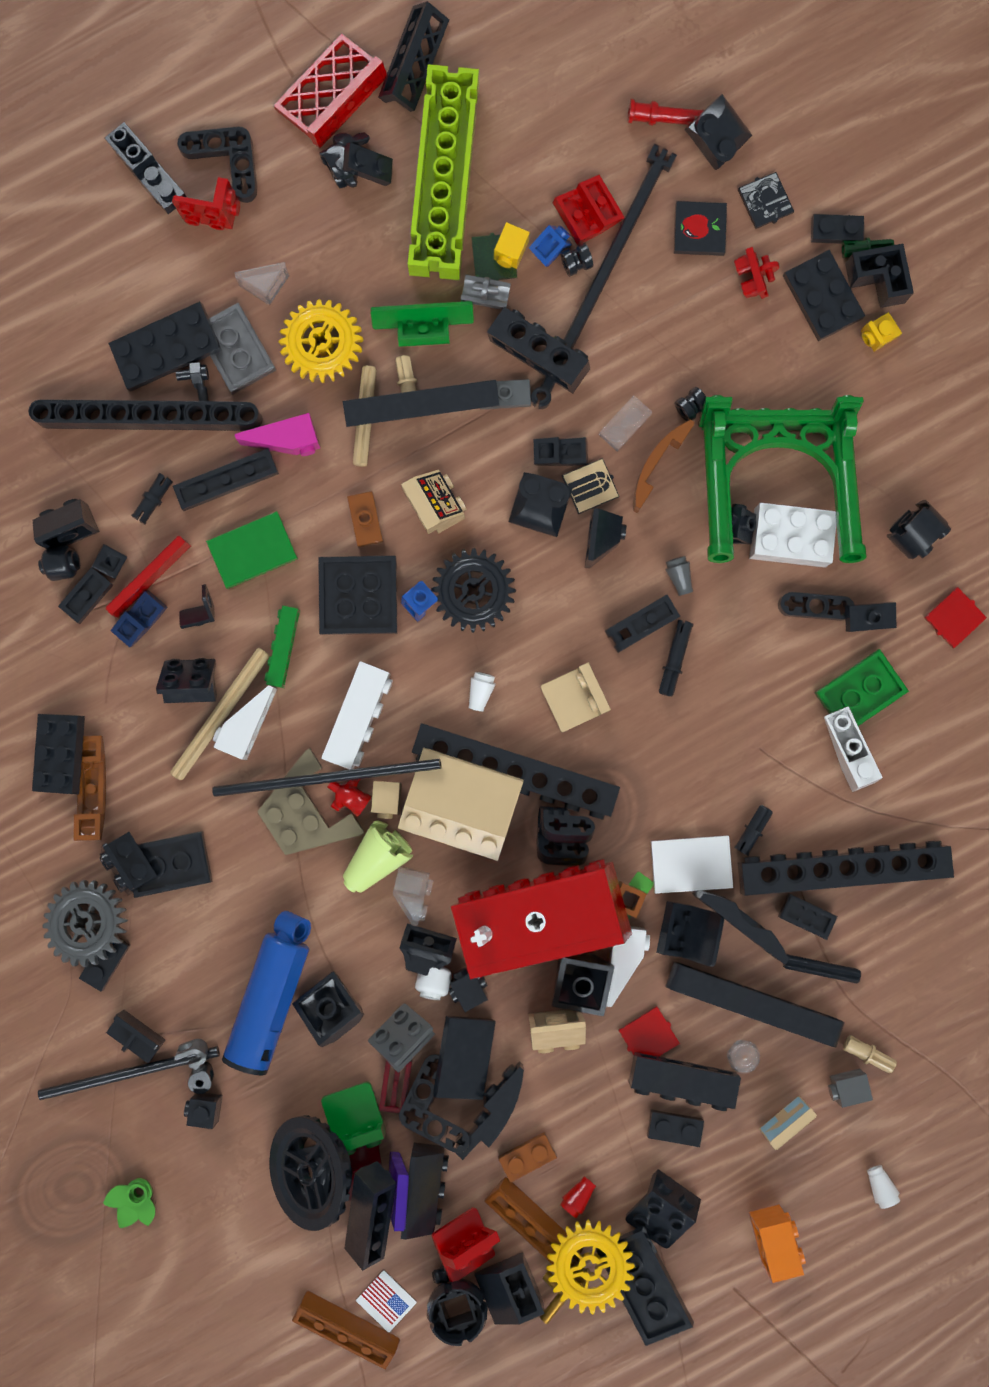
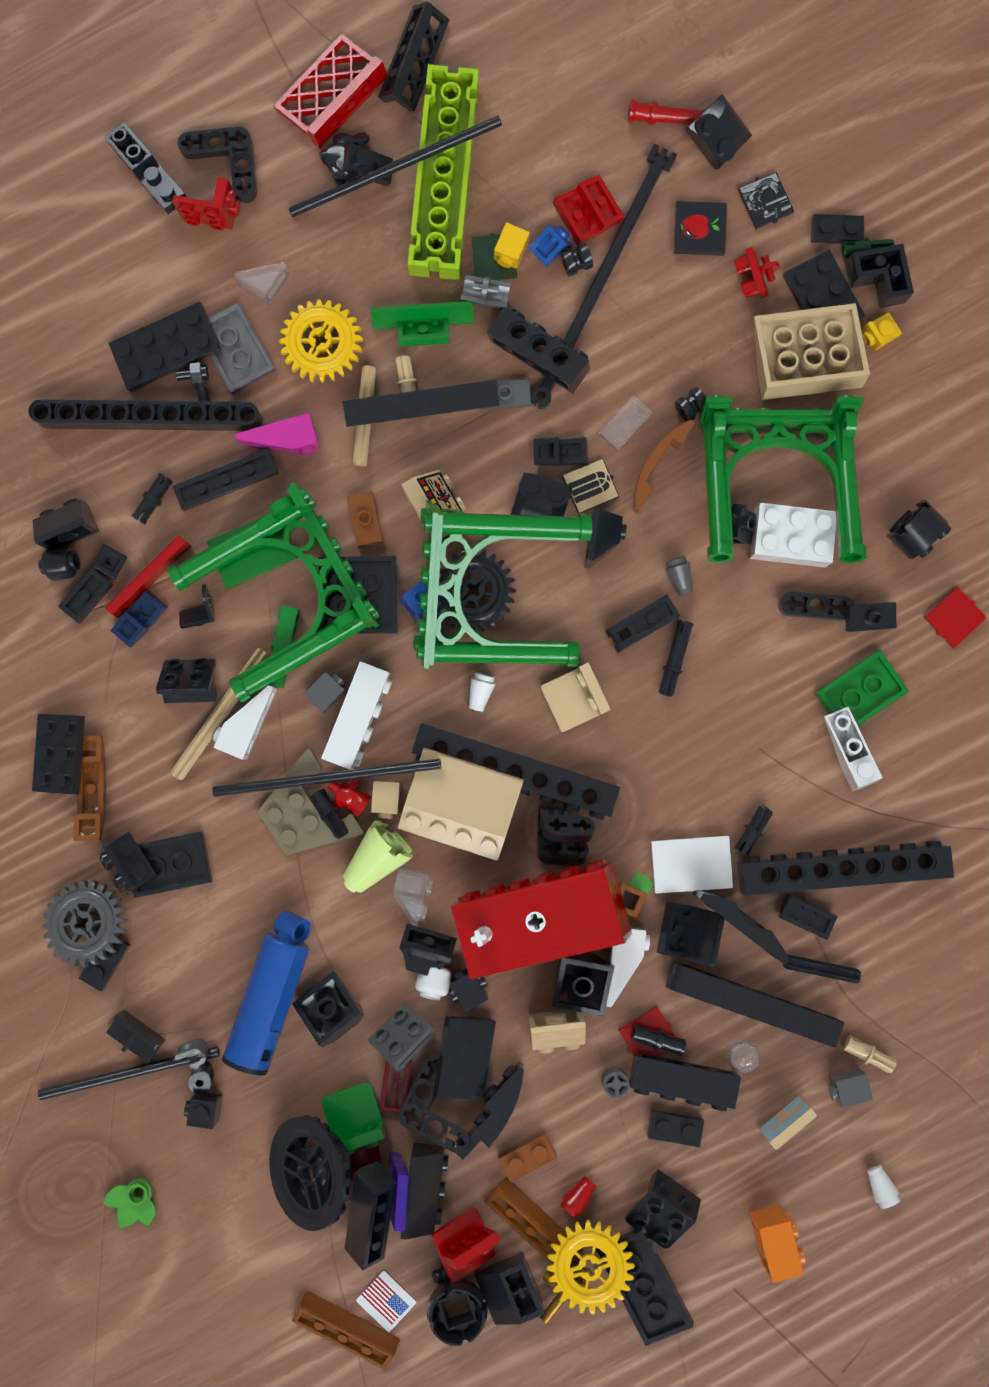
none -> green arch [167,482,380,703]
none -> black piece [289,115,502,217]
none -> dark grey brick [304,672,346,713]
none -> black axle [310,789,348,839]
none -> green arch [413,500,592,669]
none -> dark grey wheel [602,1067,630,1098]
none -> black pin [631,1024,686,1056]
none -> tan slope [753,303,870,400]

